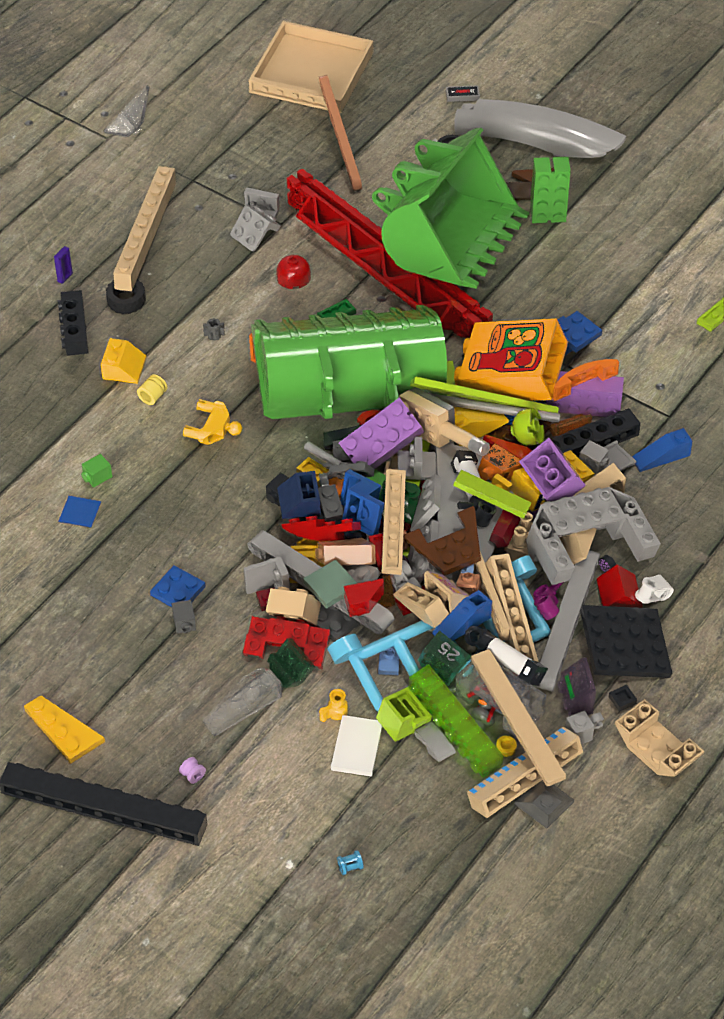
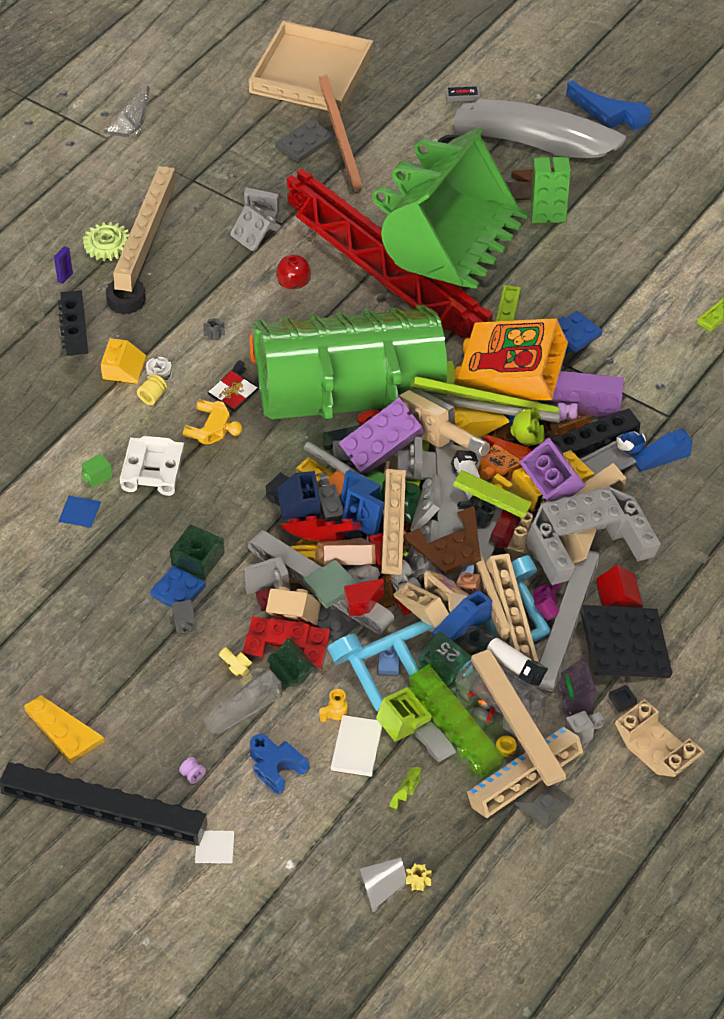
green plate [317,299,356,318] -> none
dark grey plate [323,461,374,479] -> none
dark azure bush [337,850,364,875] -> none
orange slope [553,359,619,401] -> none
light grey brick [579,440,610,474] -> none
black tile [598,555,616,573] -> none
white piece [635,575,674,604] -> none
none -> yellowish green gear [83,222,129,261]
none -> white piece [120,436,185,496]
none -> white wheel [146,357,172,382]
none -> clear green brick [170,524,225,580]
none -> white sticker [195,831,234,863]
none -> flag [208,360,260,412]
none -> light yellow plate [219,647,252,677]
none -> blue piece [250,734,310,794]
none -> dark grey plate [275,119,334,163]
none -> light grey slope [360,857,407,912]
none -> lime slope [389,767,422,809]
none -> light yellow gear [406,864,432,891]
none -> lime tile [495,285,521,322]
none -> lavender wheel [558,403,578,422]
none -> blue arch [566,80,651,130]
none -> blue hair [617,431,646,454]

